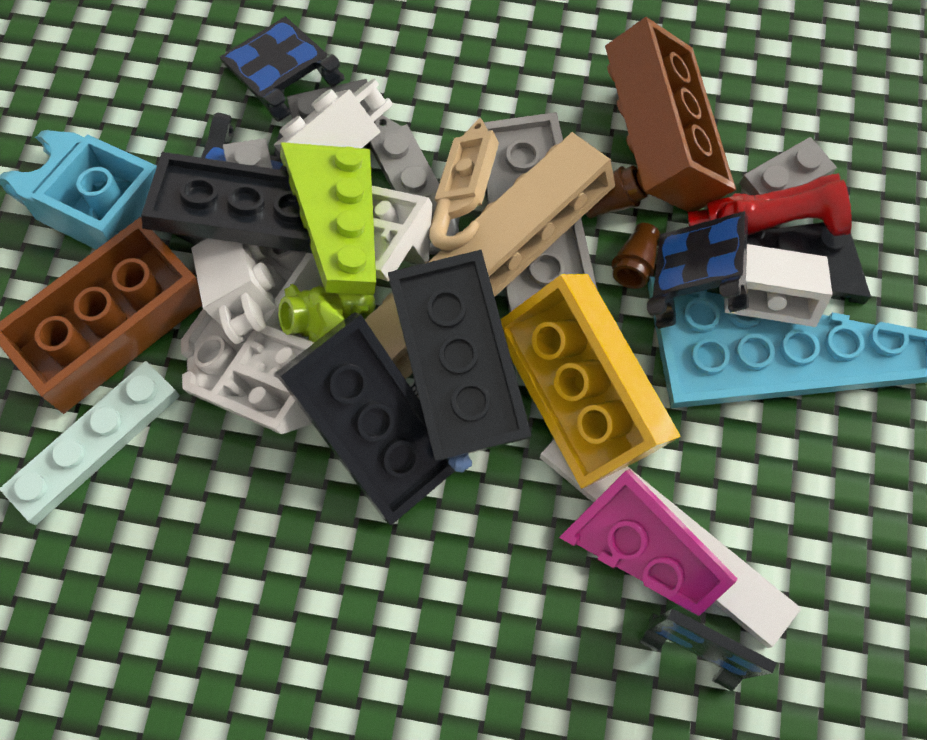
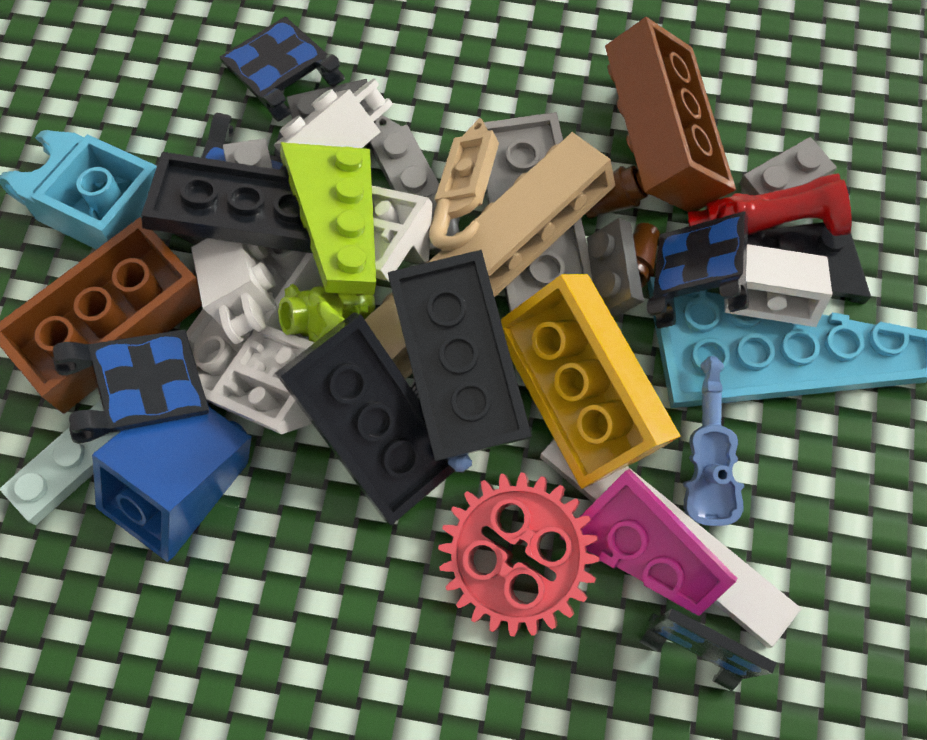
none -> black flag [53,329,209,444]
none -> blue slope [92,403,251,562]
none -> coral gear [438,473,600,636]
none -> dark grey plate [586,218,644,318]
none -> medium blue piece [683,356,744,526]

